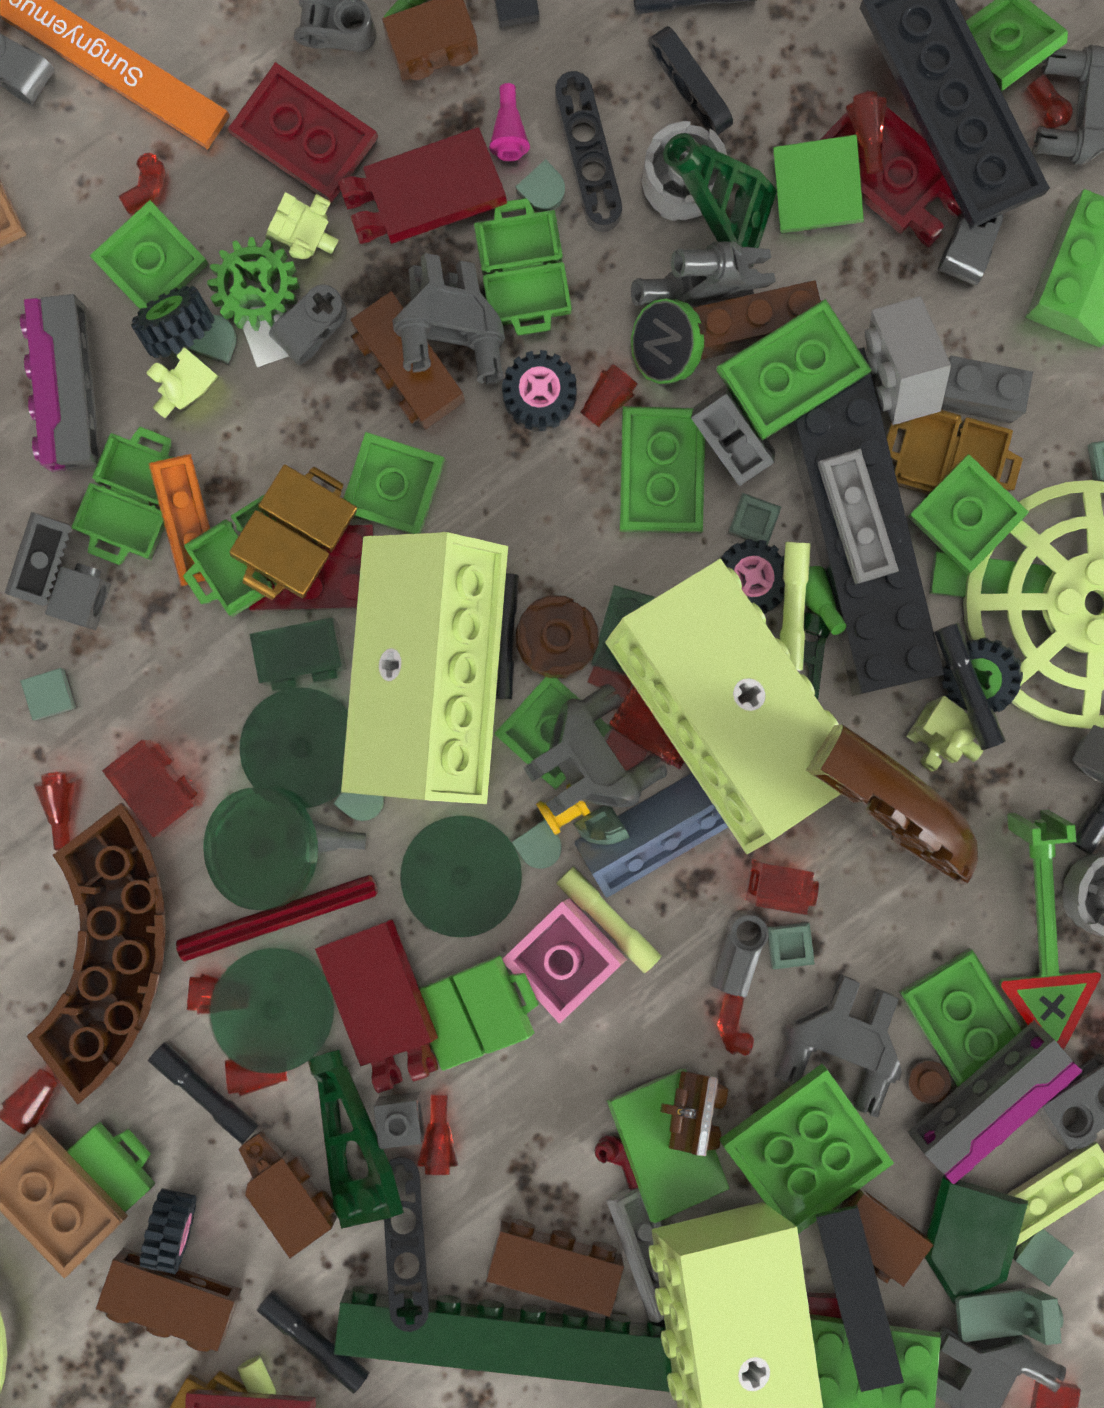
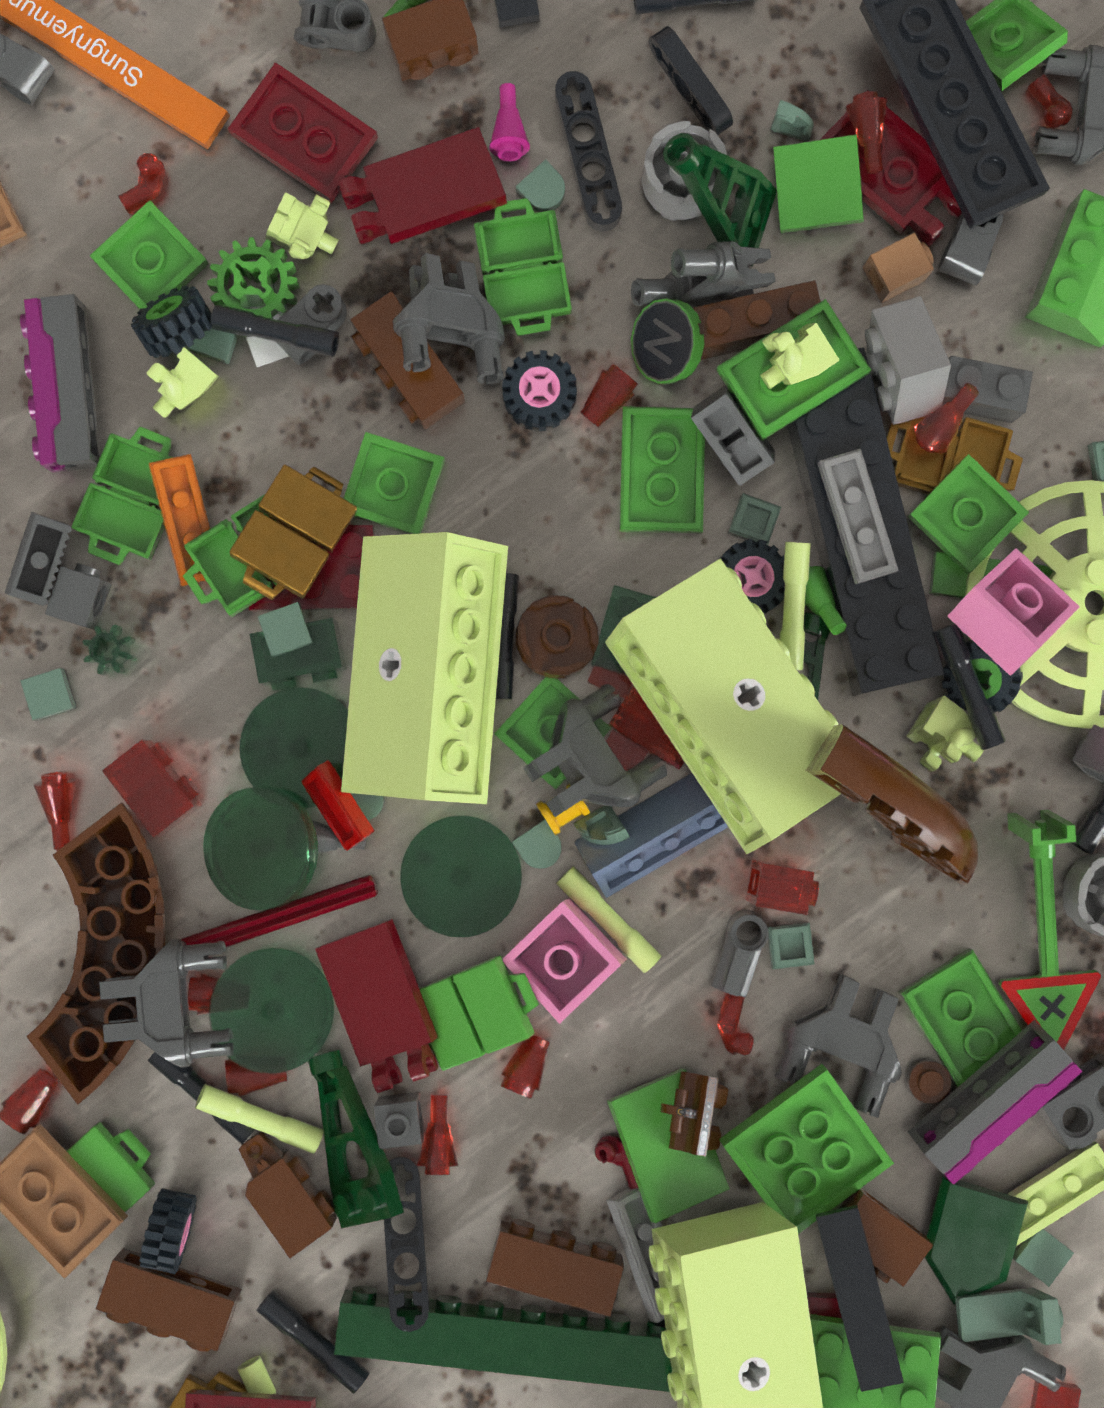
none -> clear green gear [82,624,137,676]
none -> dark grey connector [99,939,234,1067]
none -> yellowish green piece [195,1084,323,1154]
none -> black piece [211,304,339,357]
none -> sand green tile [258,602,314,657]
none -> red tile [301,760,375,851]
none -> clear red cone [500,1035,550,1099]
none -> yellowish green piece [761,323,839,389]
none -> sand green tile [771,100,814,142]
none -> medium nougat brick [863,233,934,303]
none -> clear red cone [914,383,979,453]
none -> bright pink brick [947,548,1080,676]

